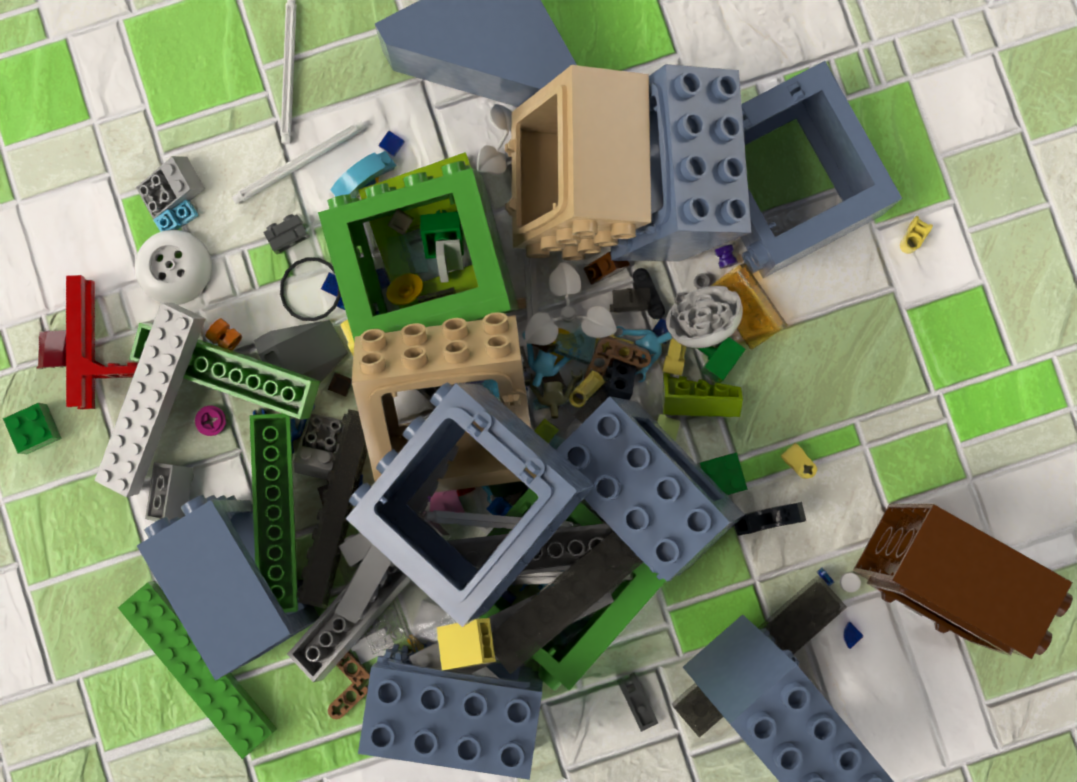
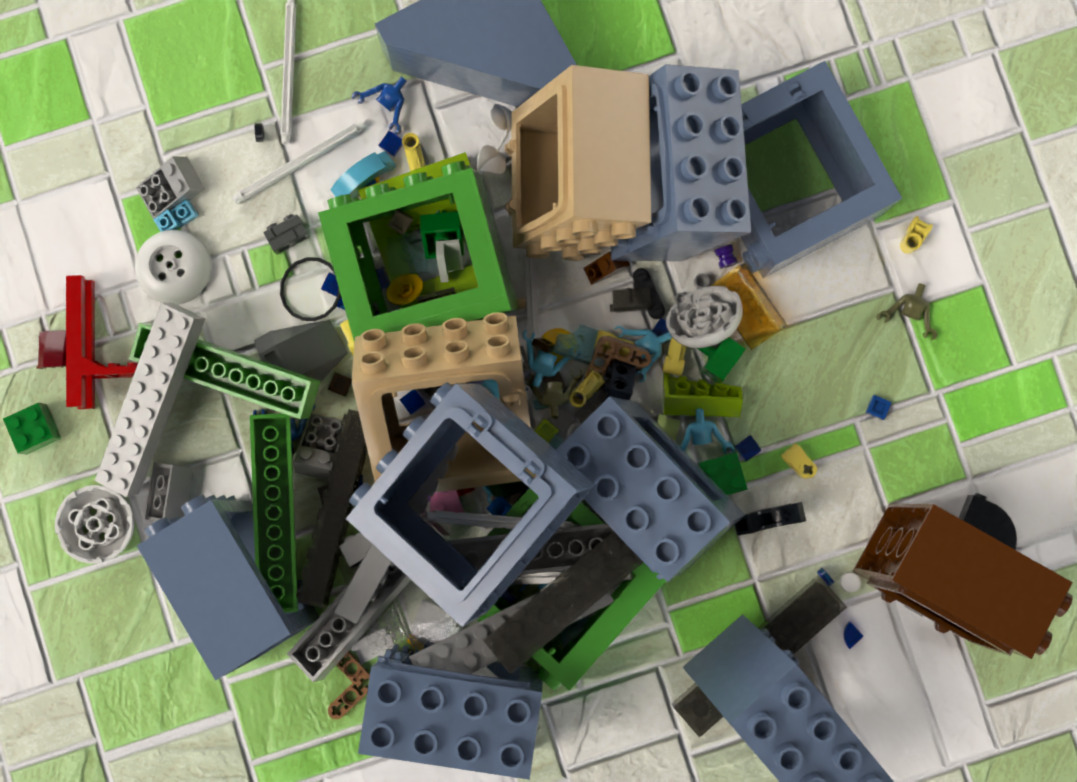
bright green brick [118,581,277,759] -> none
dark pink gear [195,406,226,436] -> none
orange wheel [205,318,243,351] -> none
light yellow brick [437,618,496,670] -> none
white plant [525,263,617,345] -> none
dark grey plate [617,672,658,732] -> none
none -> white brick [55,485,135,563]
none -> black tile [254,123,264,142]
none -> blue piece [352,76,407,135]
none -> clear blue tile [399,389,426,415]
none -> light yellow piece [402,133,426,171]
none -> medium azure piece [681,409,735,454]
none -> clear blue tile [734,435,762,462]
none -> blue tile [865,395,892,420]
none -> olive piece [876,283,937,341]
none -> black brick [959,493,1017,550]

